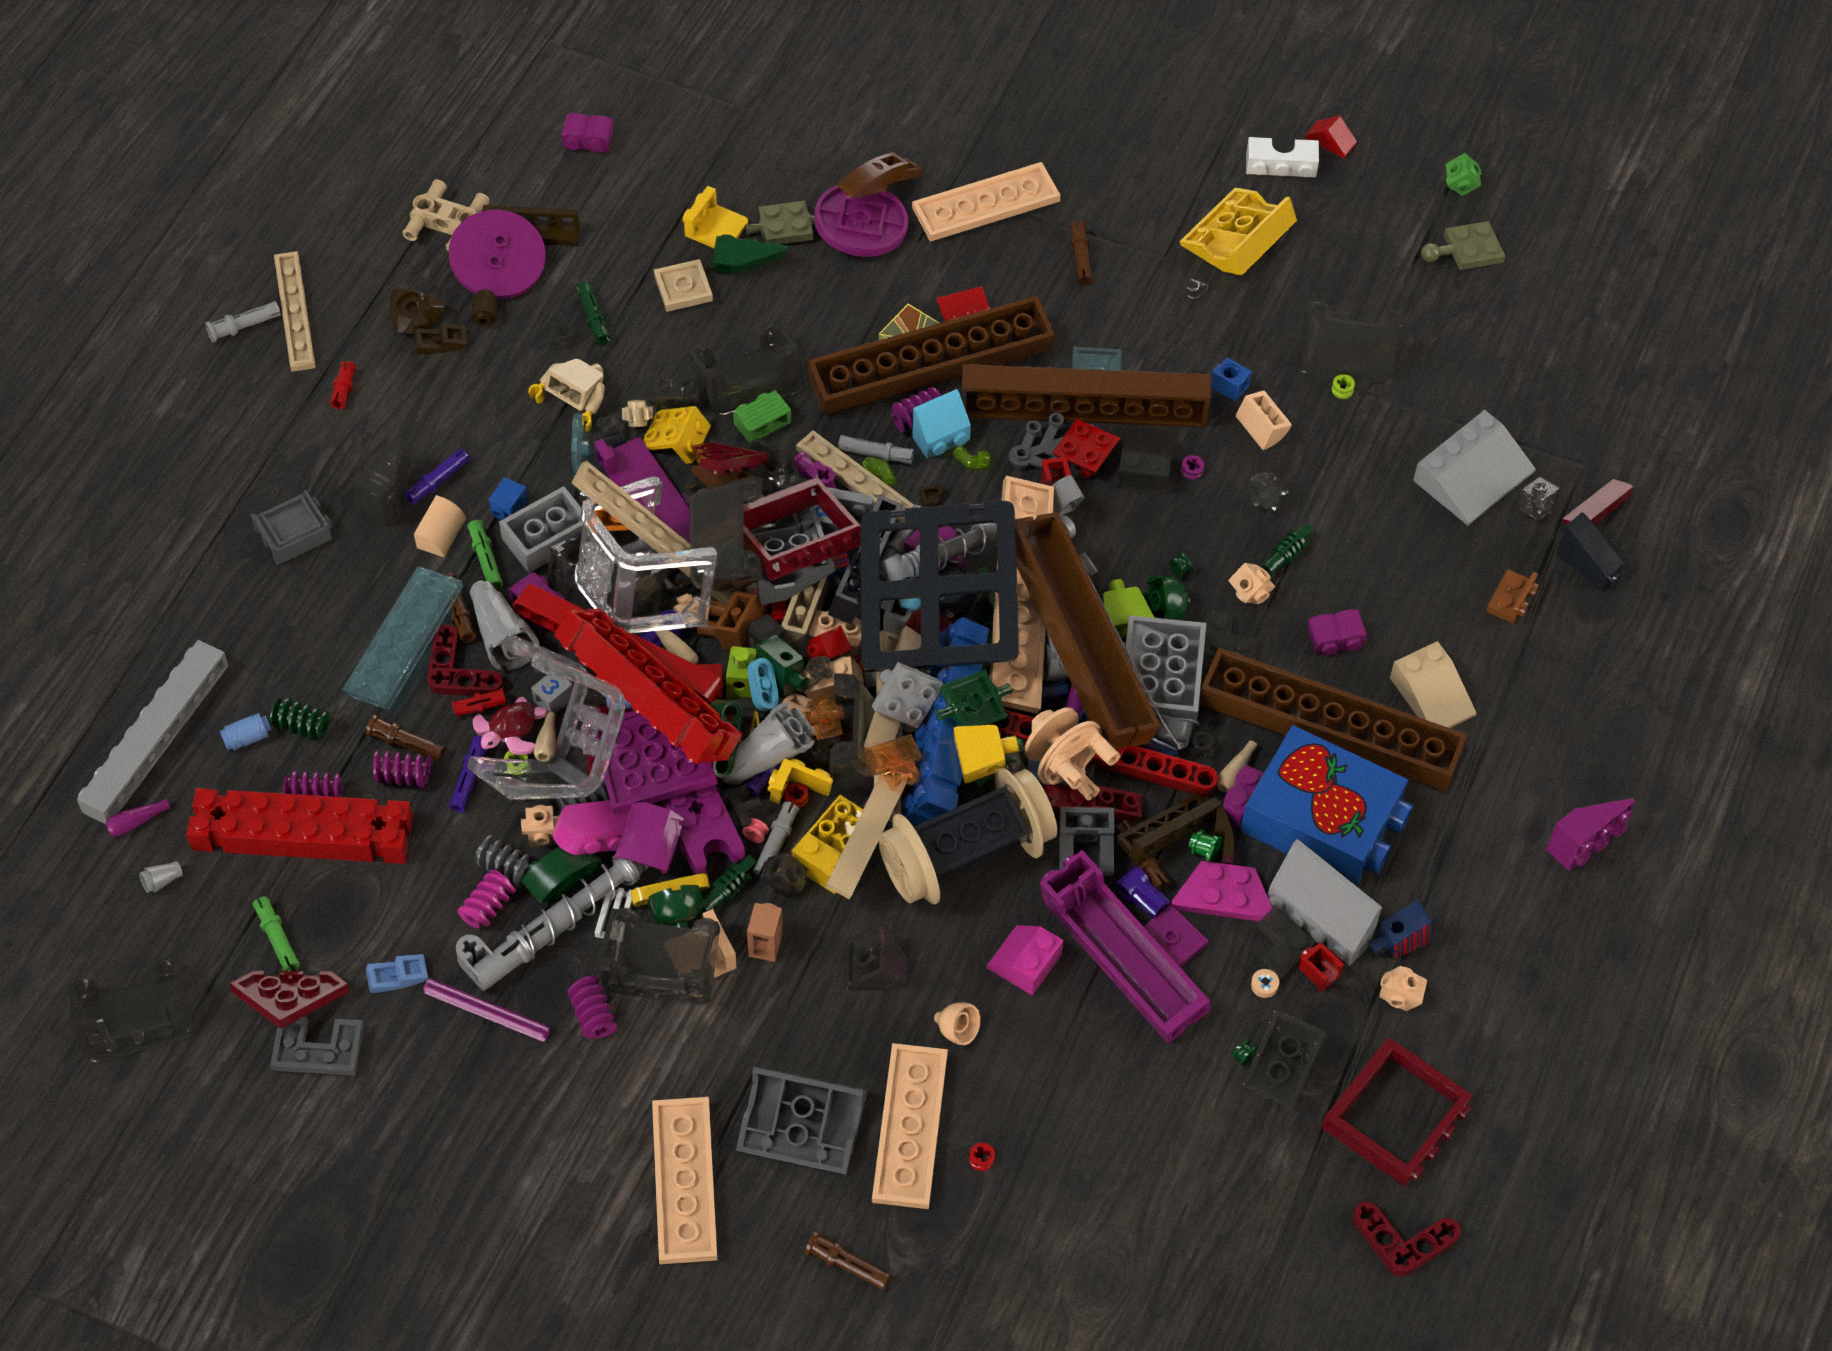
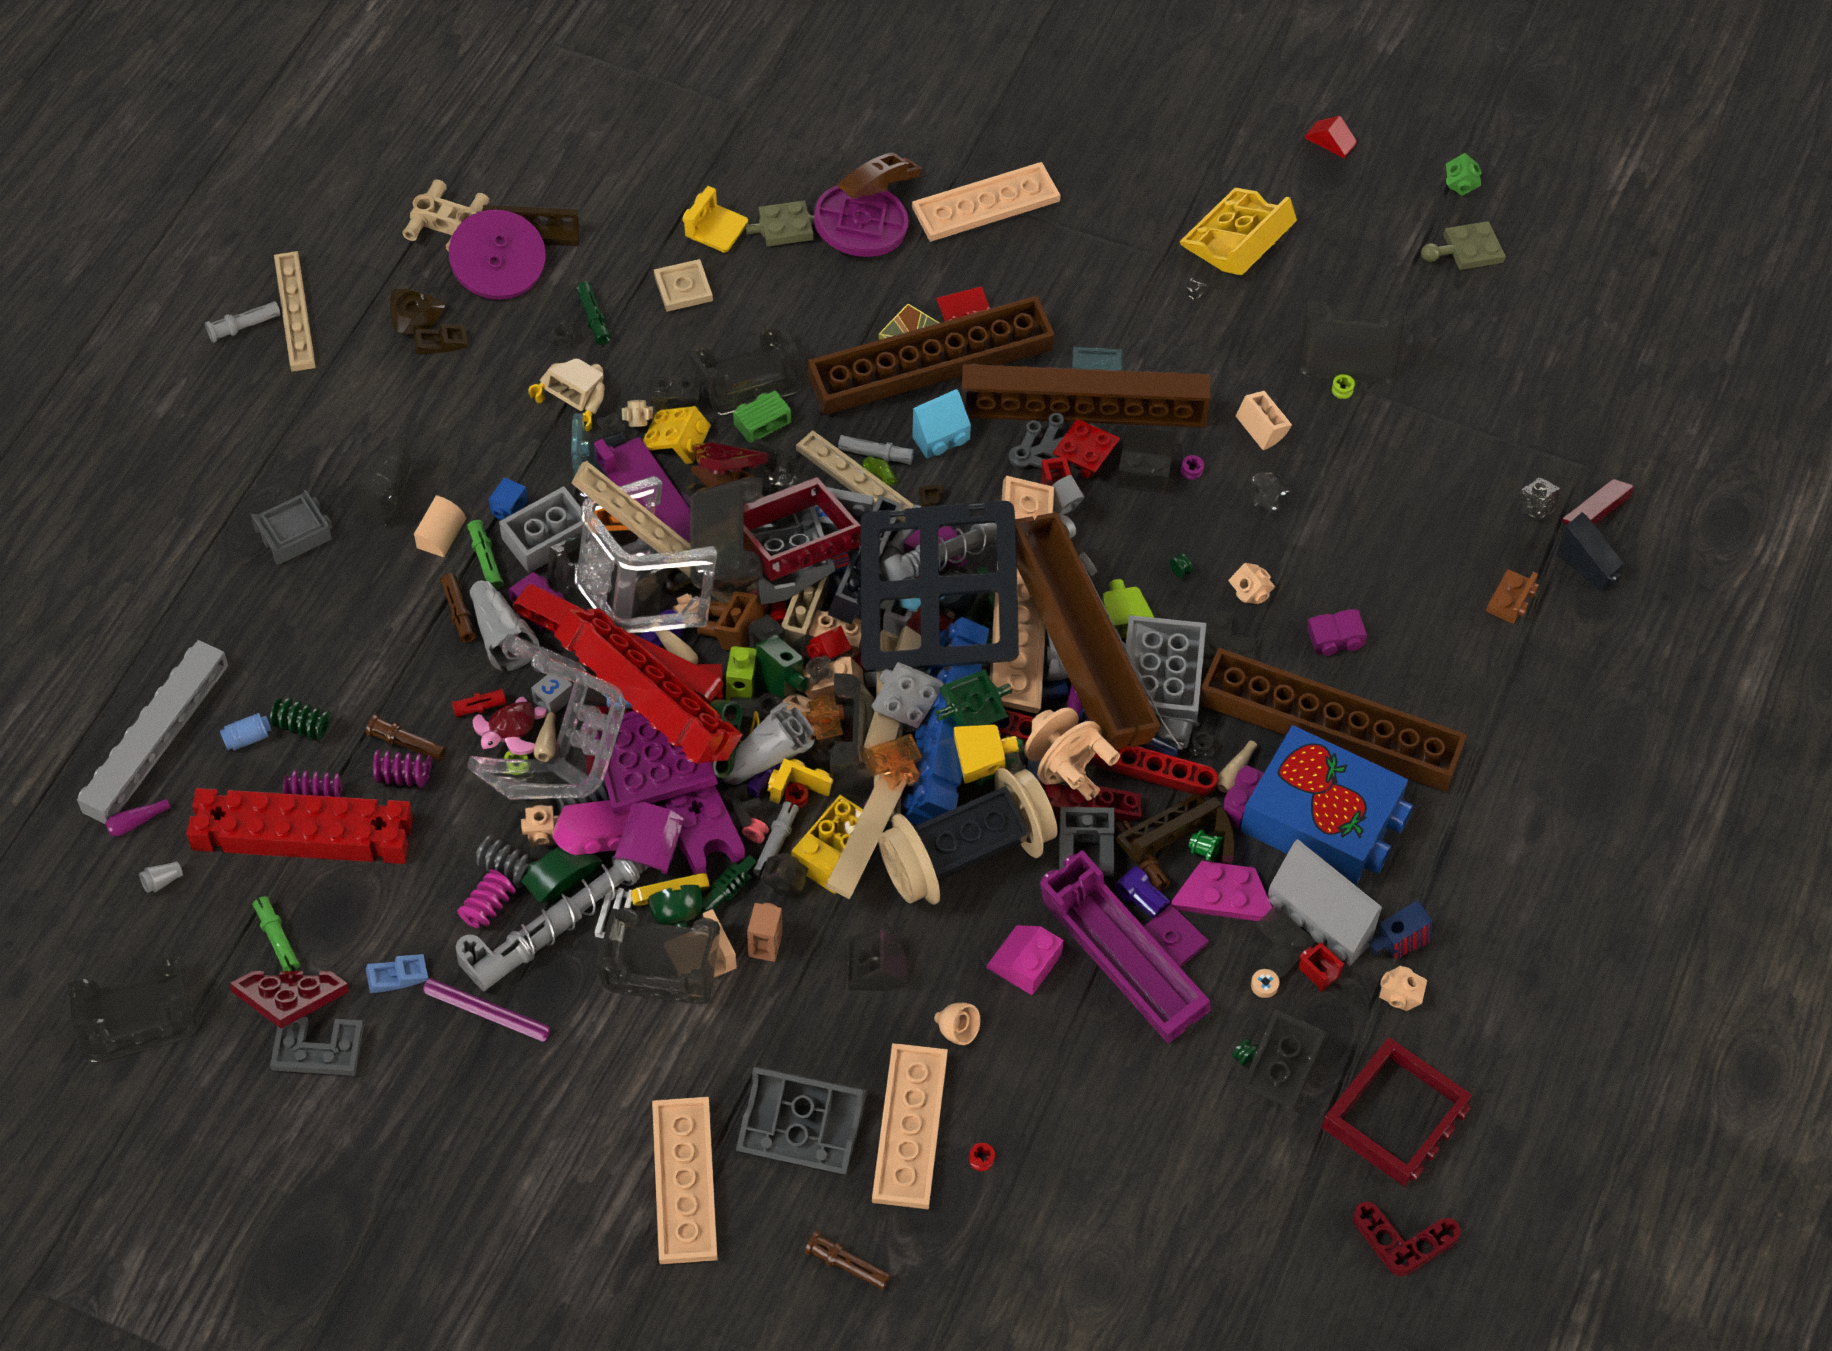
red pin [329,361,356,409] -> none
clear light blue plate [342,566,464,710] -> none
dark purple pin [404,449,470,505] -> none
dark red beam [427,624,504,696] -> none
dark purple pin [448,736,486,813] -> none
dark brown brick [472,289,497,326] -> none
magenta brick [561,113,614,153] -> none
magenta piece [567,976,617,1039] -> none
dark green slope [711,234,788,274] -> none
medium azure plate [747,658,779,711] -> none
magenta connector [790,452,836,489] -> none
magenta piece [892,387,942,434] -> none
clear neon green arm [953,446,991,469] -> none
reddish brown pin [1070,220,1093,286] -> none
dark green cylinder [1142,575,1190,620] -> none
blue brick [1211,357,1252,402] -> none
white arch [1246,137,1319,177] -> none
dark green hinge [1260,523,1314,577] -> none
tan slope [1390,641,1477,728] -> none
light grey slope [1413,410,1536,526] -> none
magenta slope [1546,798,1635,871] -> none

